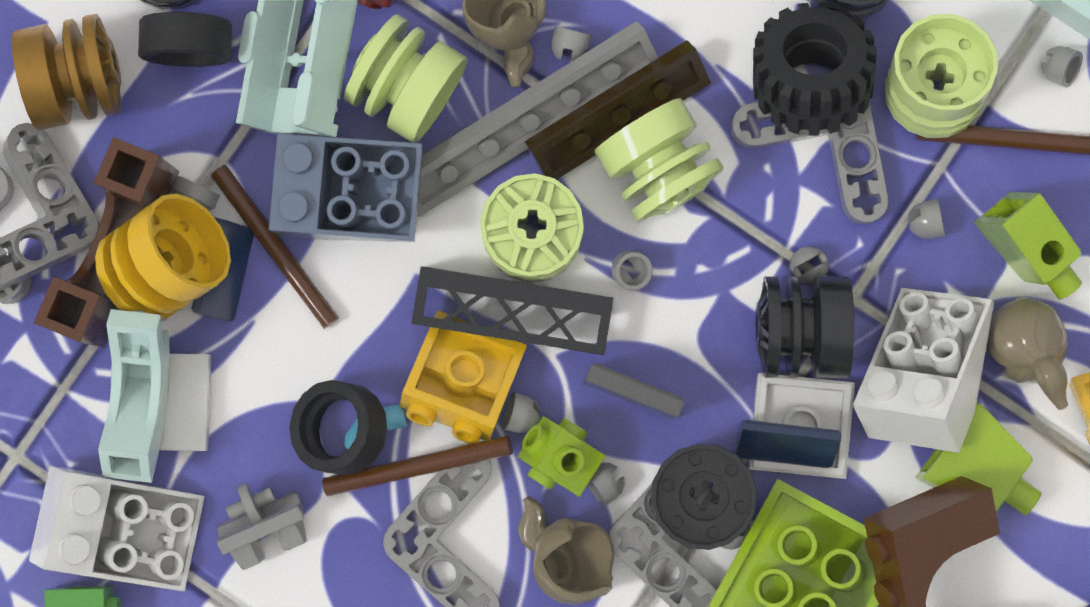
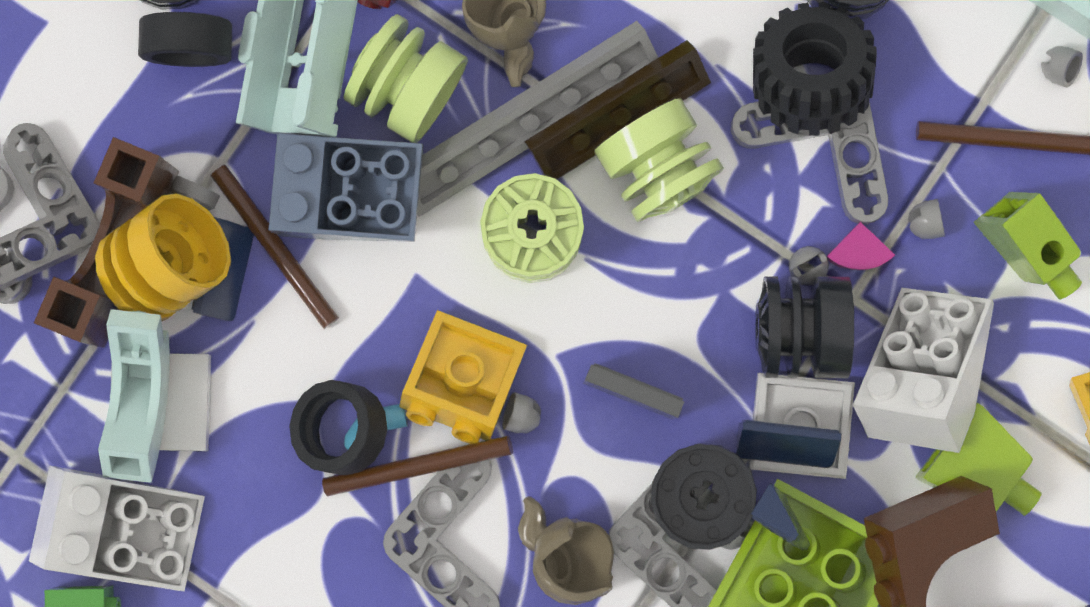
pearl gold wheel [11,13,121,130] -> none
light grey hips [217,482,307,570] -> none
black fence [411,266,614,355] -> none
lime brick [517,416,606,497] -> none
light grey hinge [551,26,592,62] -> none
light grey hinge [587,463,625,506] -> none
light grey hinge [611,250,653,290] -> none
yellowish green wheel [884,14,998,138] -> none
dark tan hair [986,297,1068,410] -> none
none -> dark blue slope [751,483,810,551]
none -> dark pink tile [826,222,895,270]

